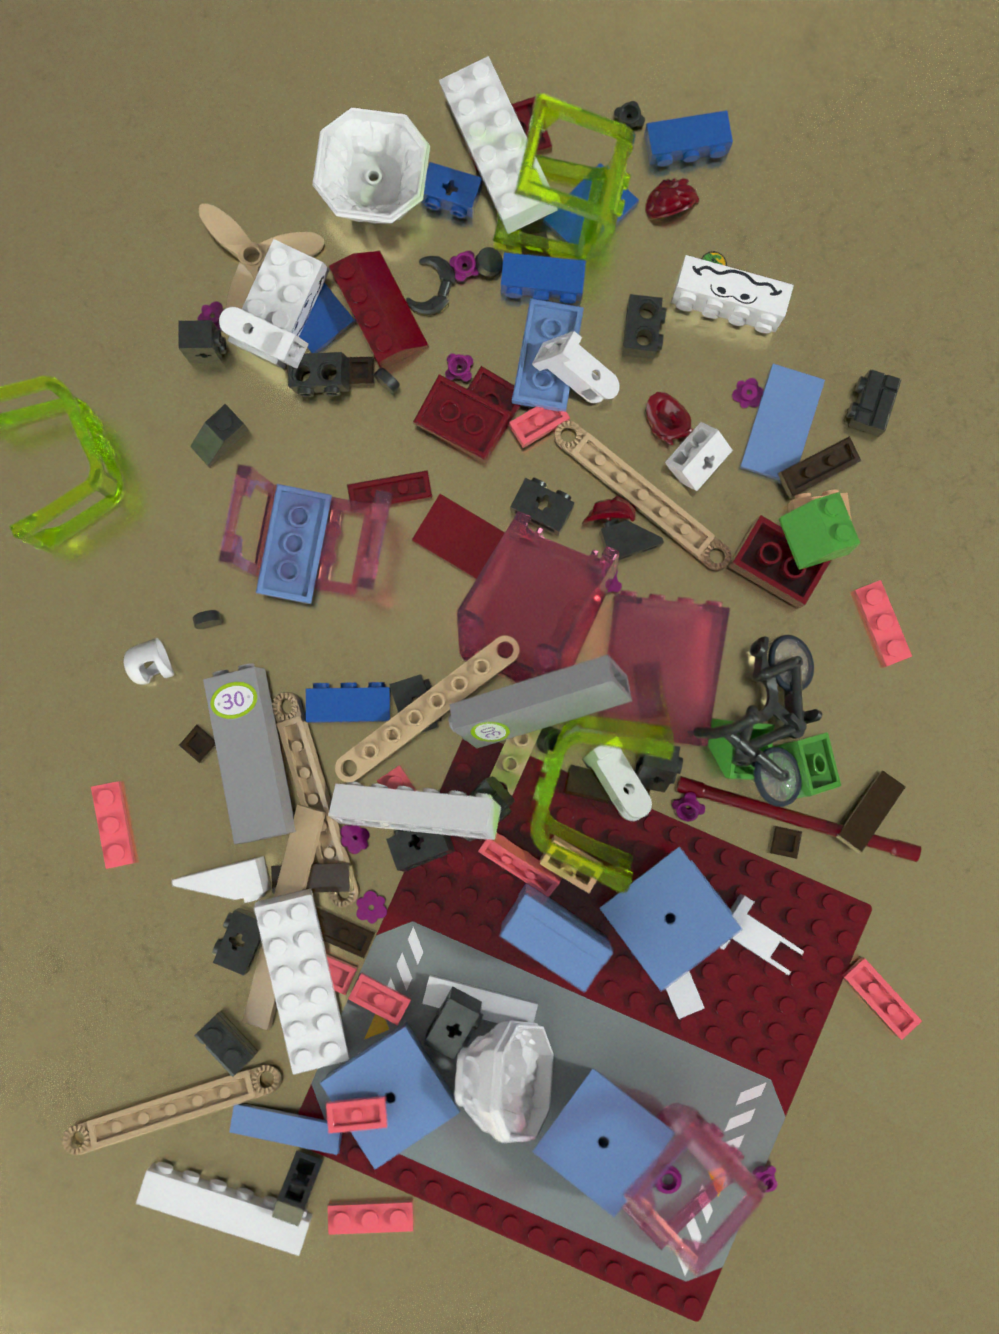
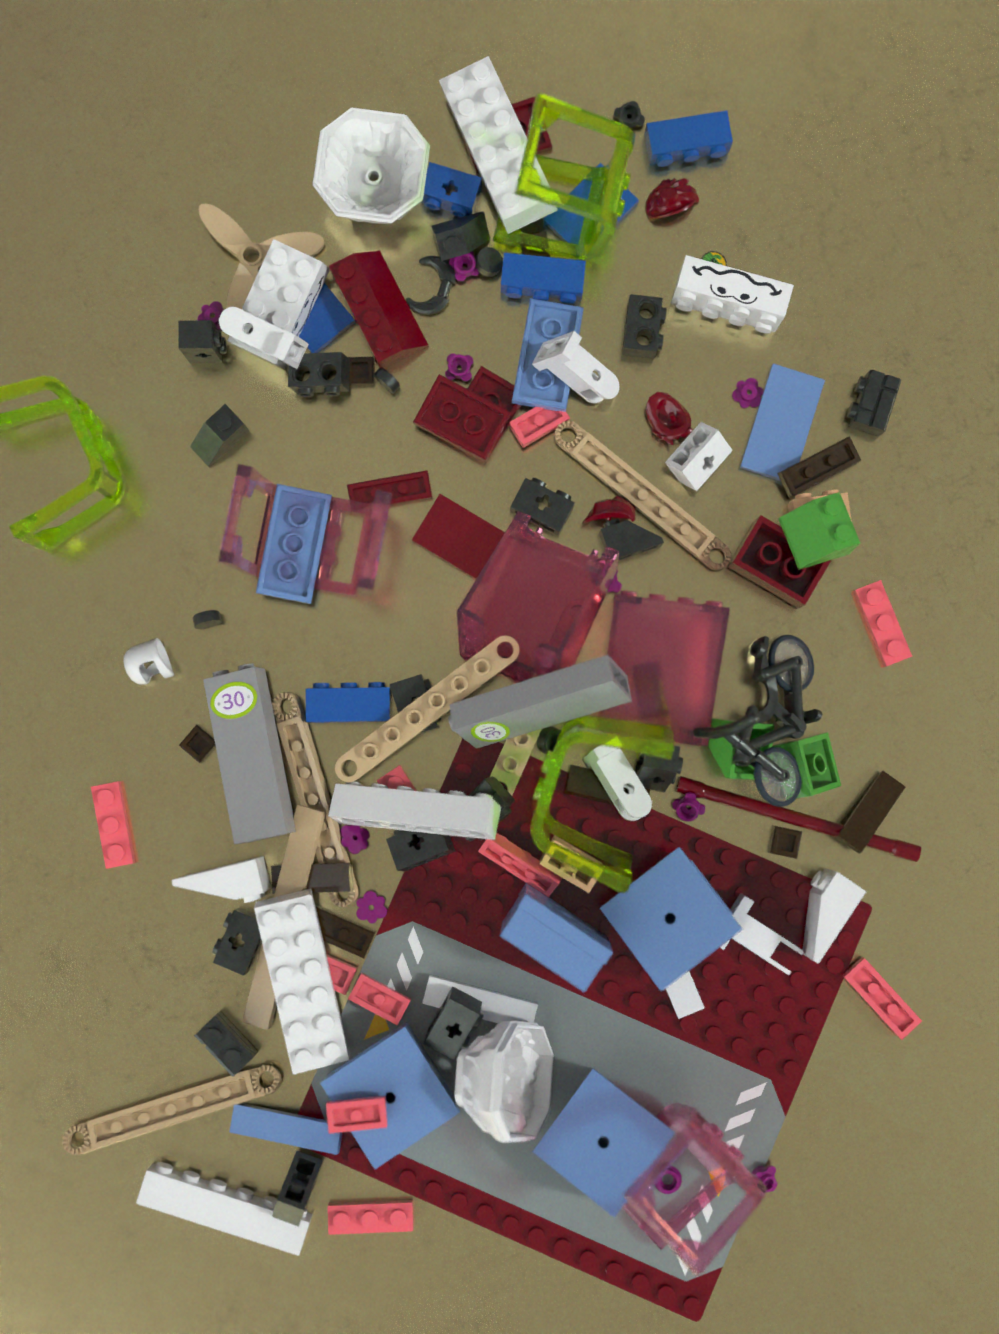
none -> pearl dark grey slope [431,211,490,261]
none -> white slope [803,868,866,964]

